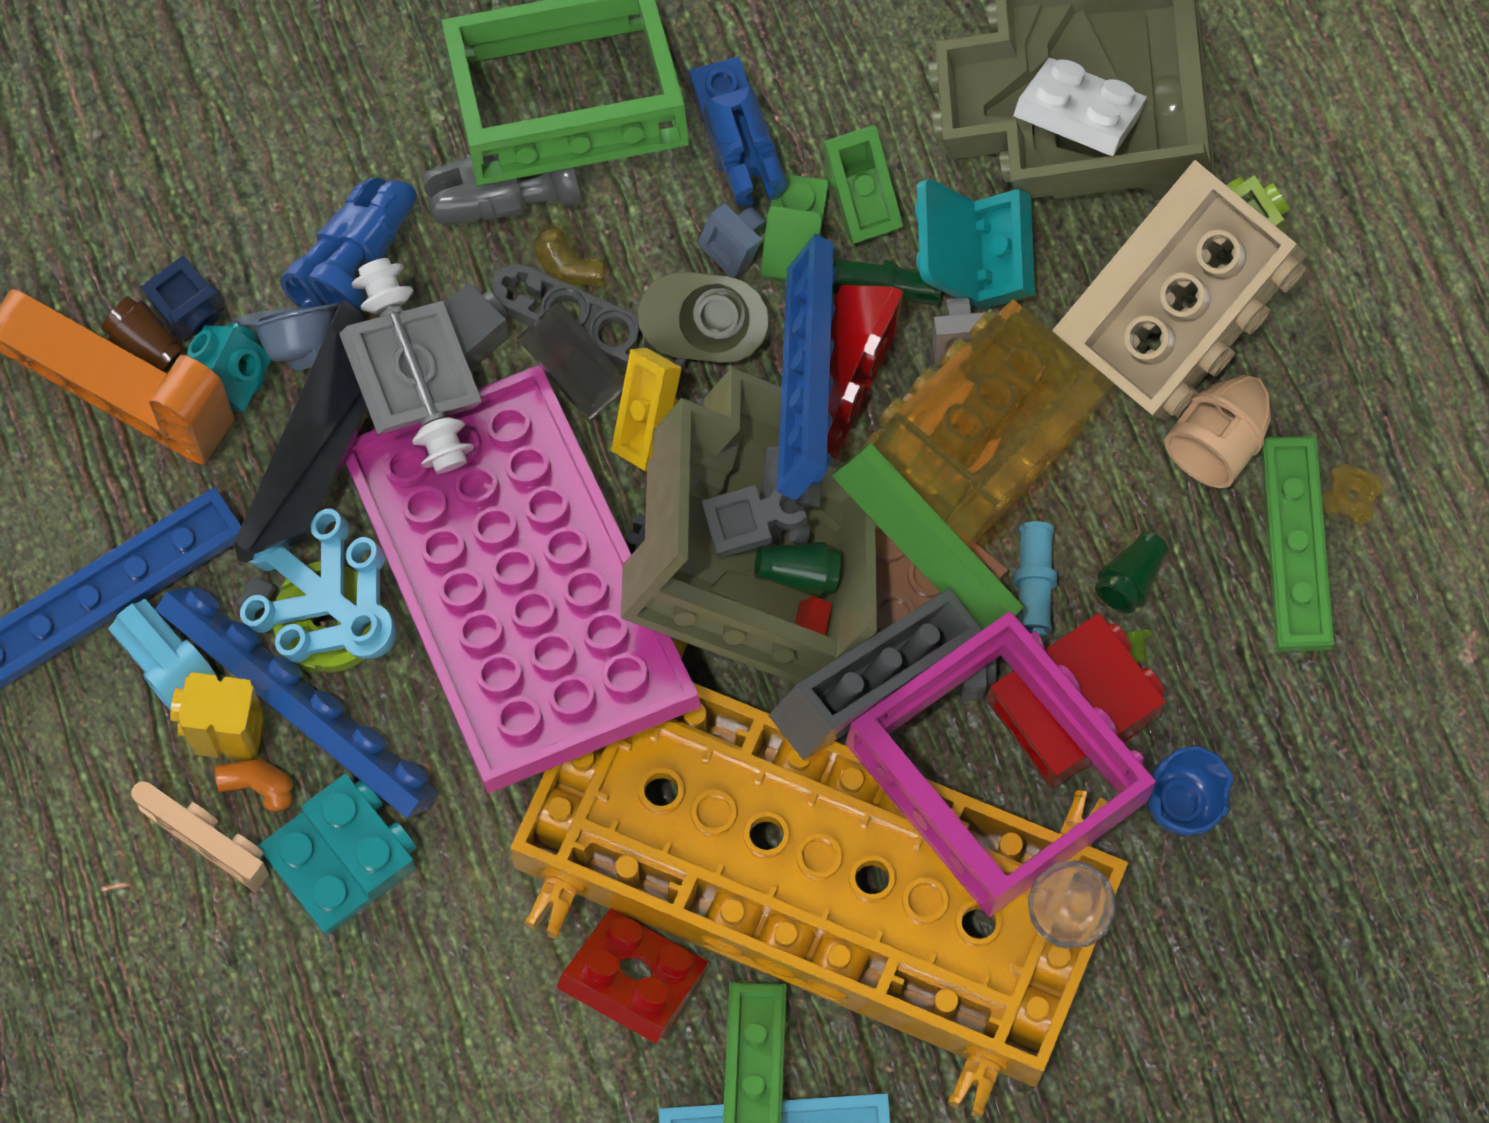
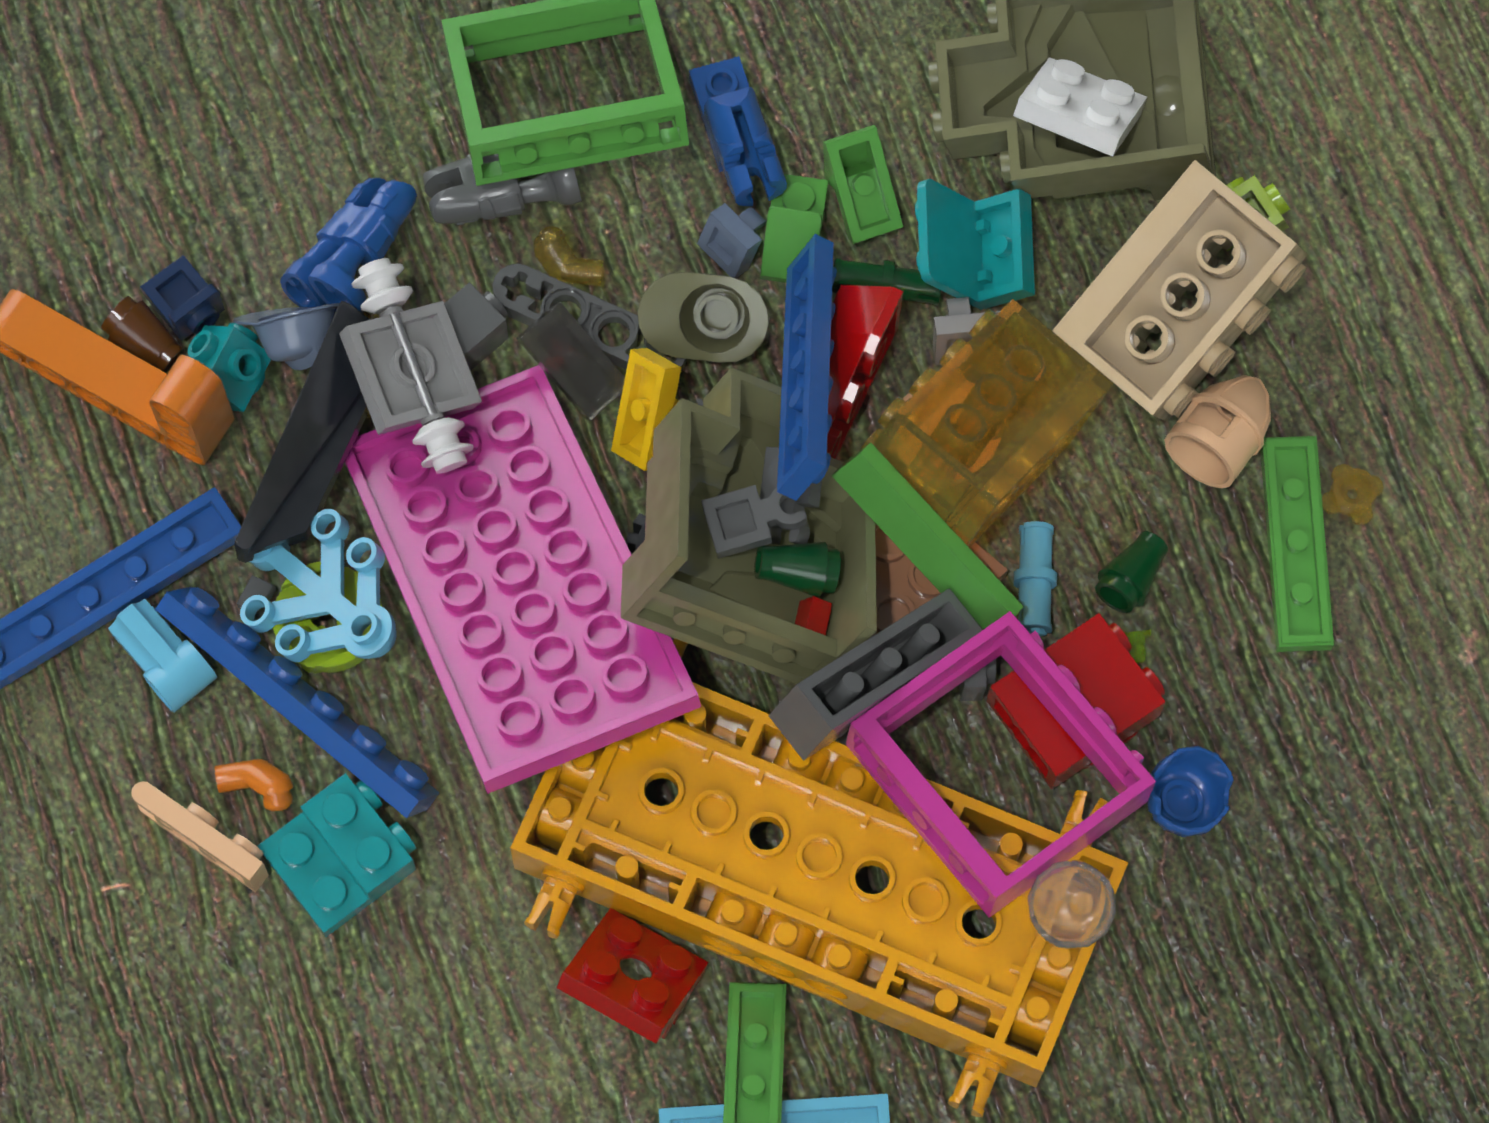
yellow brick [170,672,265,761] -> none

